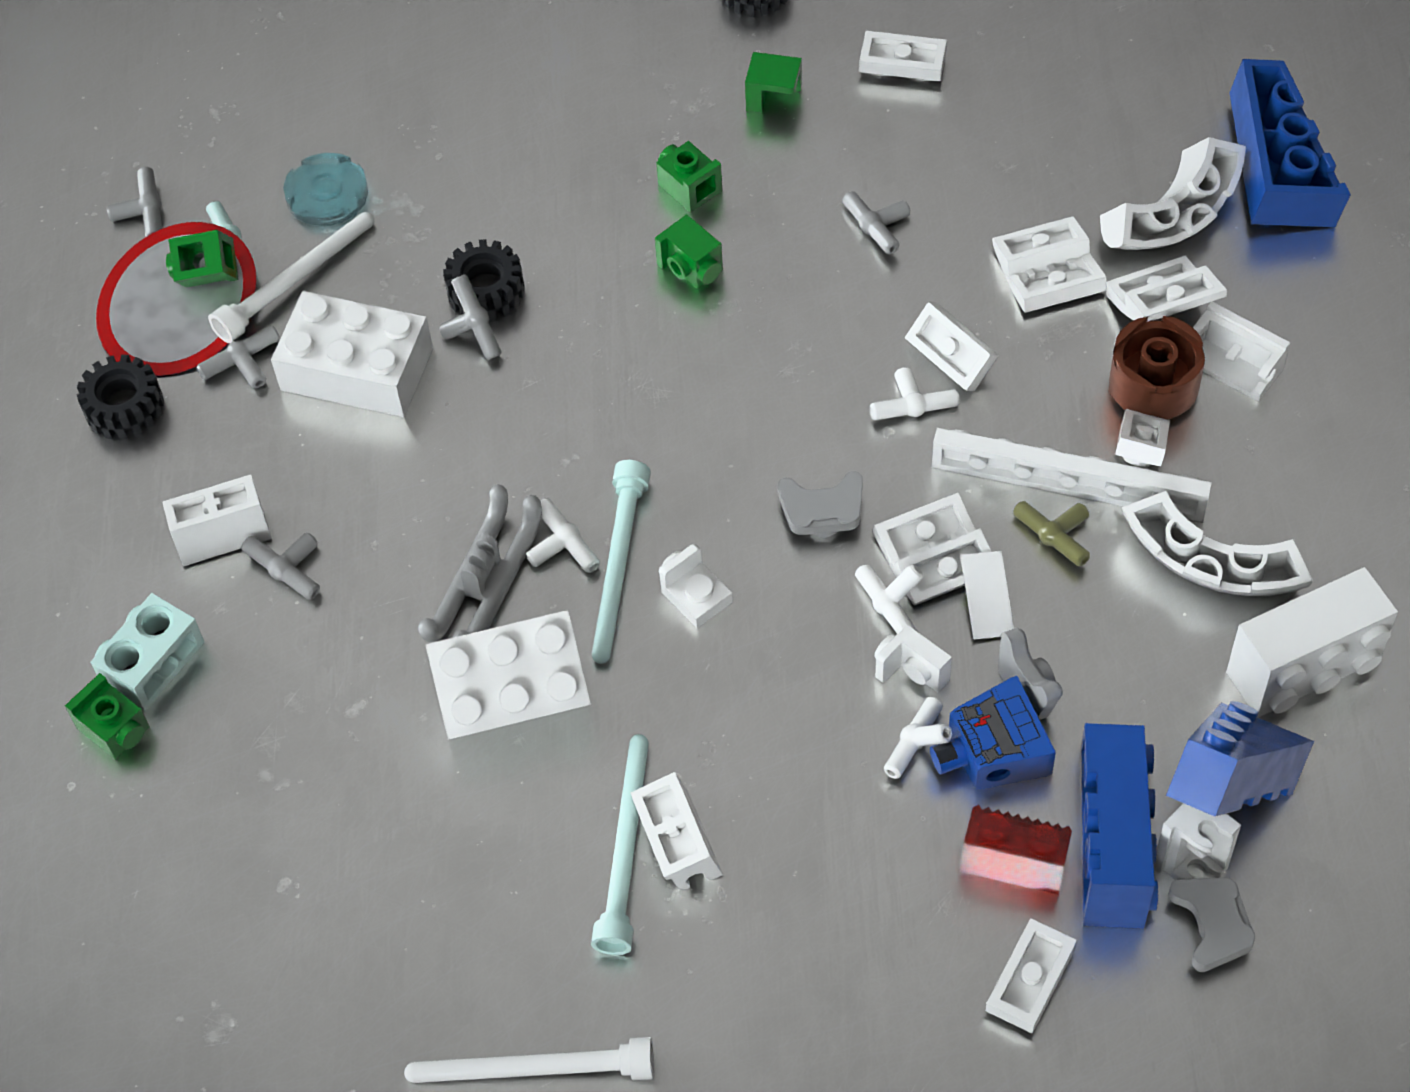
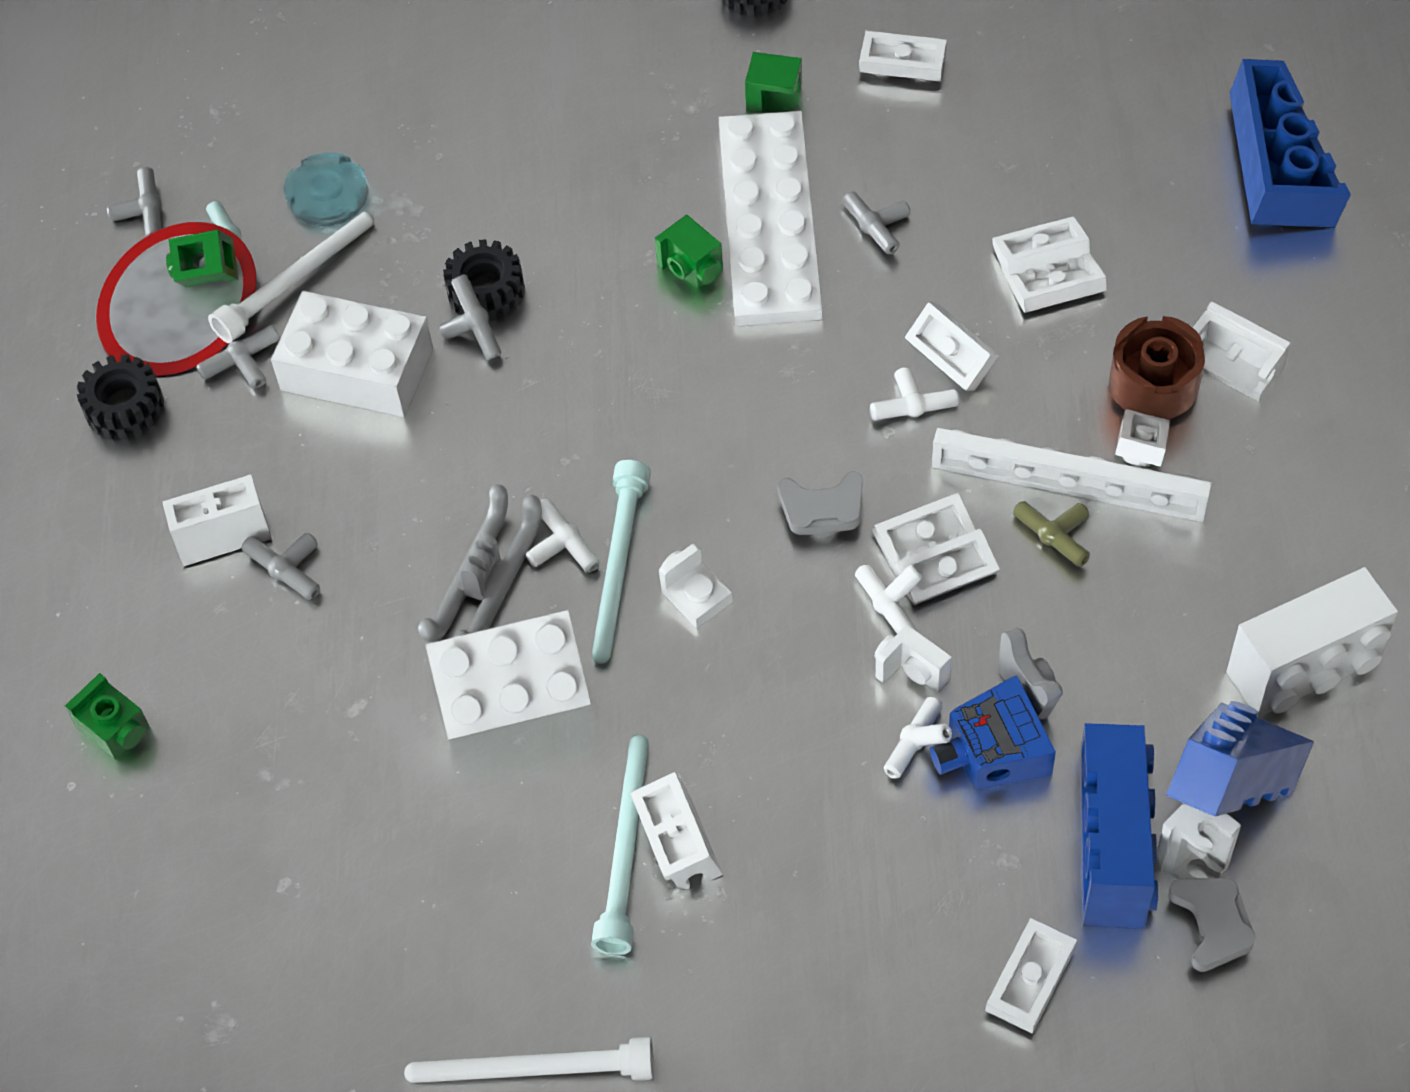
light aqua brick [90,593,205,712] -> none
green brick [656,140,723,213] -> none
white sticker [960,551,1014,639] -> none
clear red brick [960,804,1072,895] -> none
white brick [1100,137,1246,250] -> none
white slope [1106,255,1227,322] -> none
white brick [1122,491,1313,596] -> none
none -> white plate [719,111,822,326]

